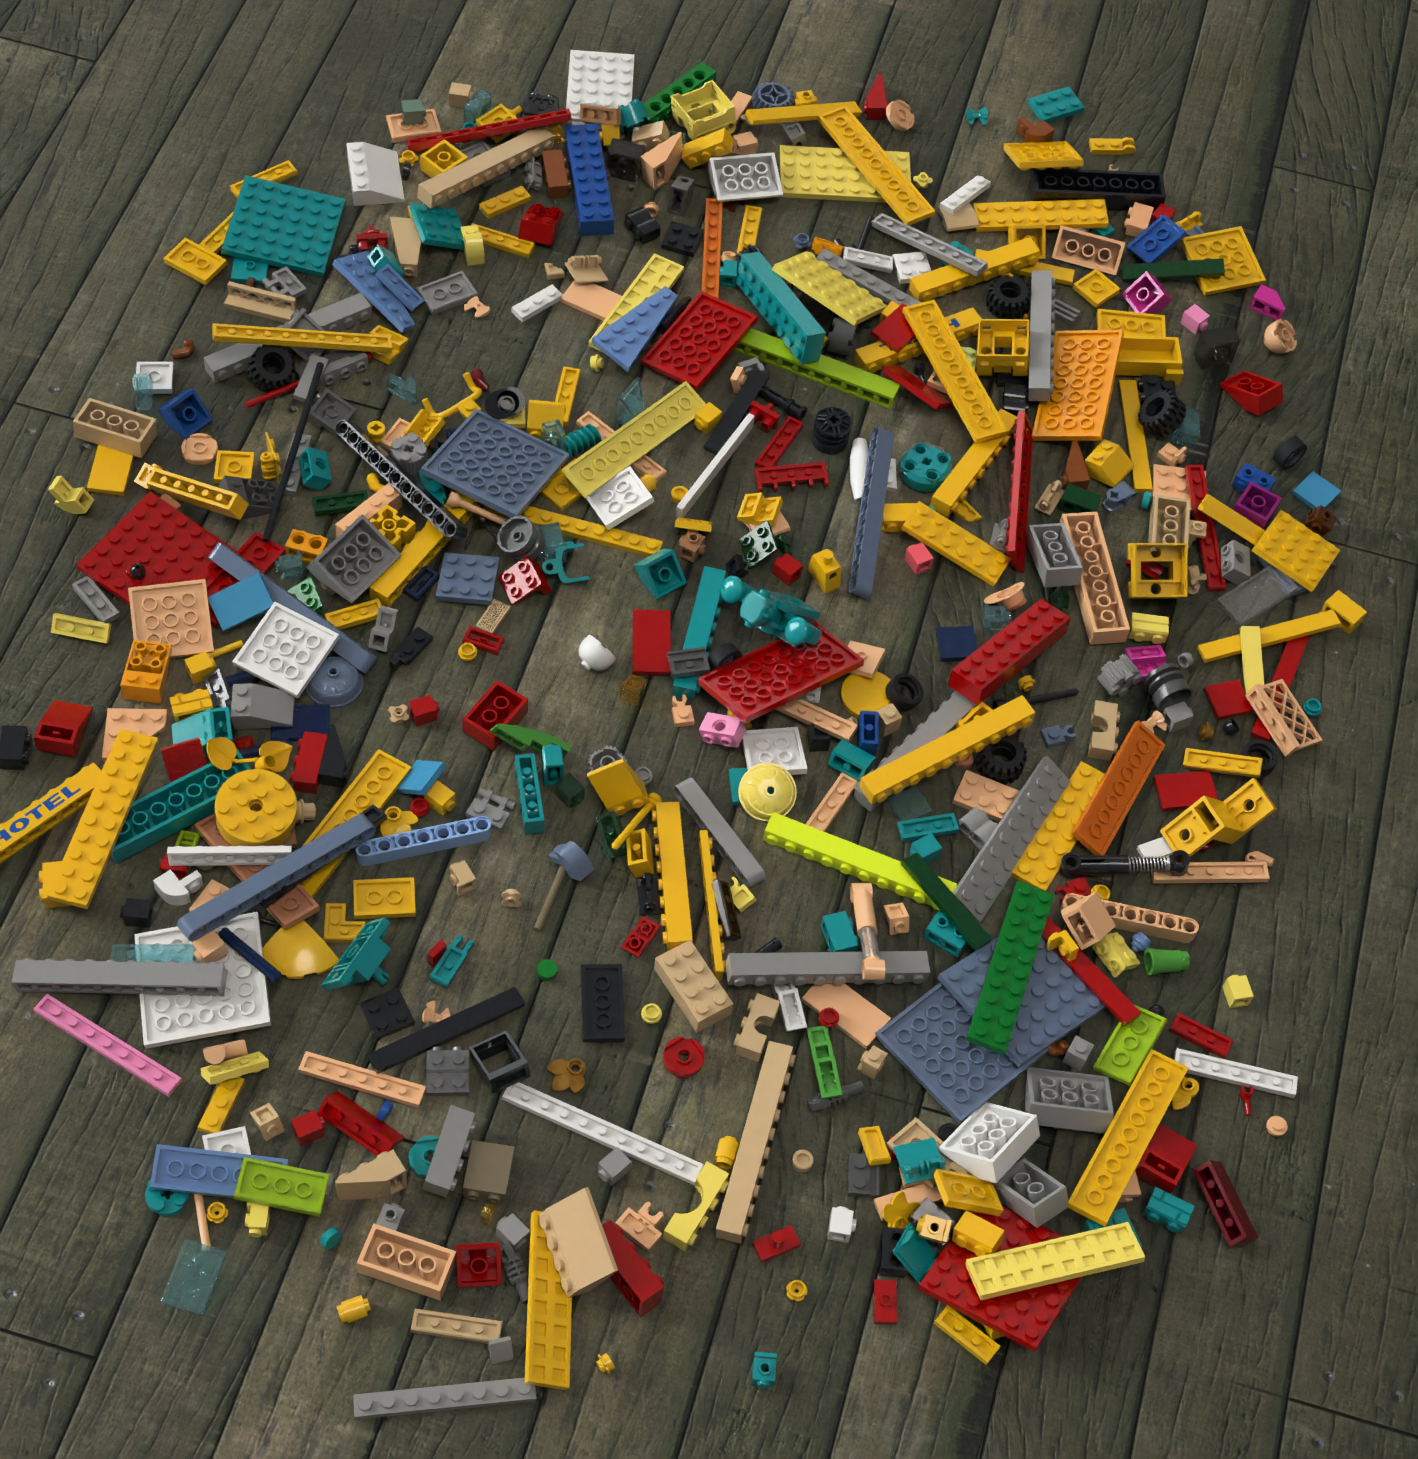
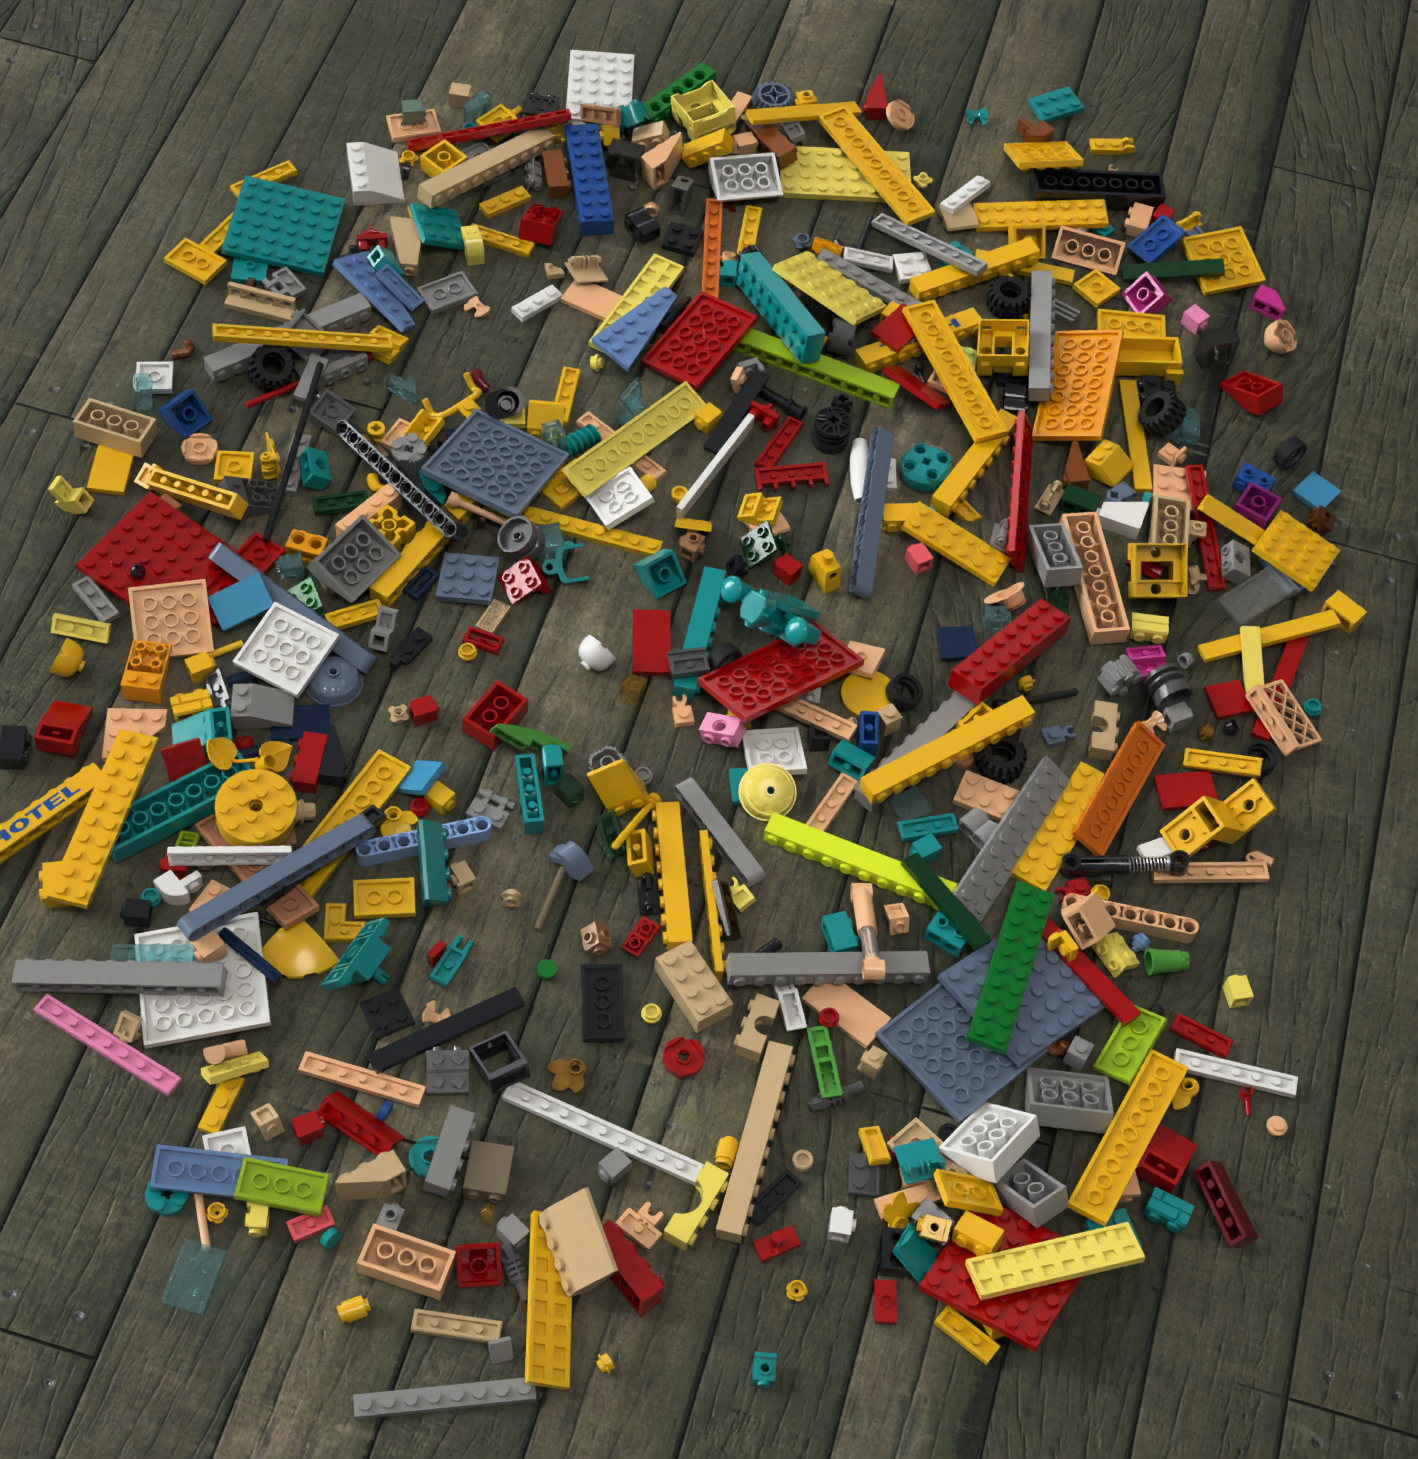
none -> yellow cylinder [50,638,86,677]
none -> tan bracket [113,1010,143,1043]
none -> teal plate [140,888,161,907]
none -> coral plate [286,1205,336,1244]
none -> teal slope [417,819,452,908]
none -> medium nougat brick [580,921,613,956]
none -> dark orange brick [745,120,798,169]
none -> black tile [748,1169,802,1227]
none -> black gear [831,393,853,413]
none -> white slope [1096,502,1149,540]

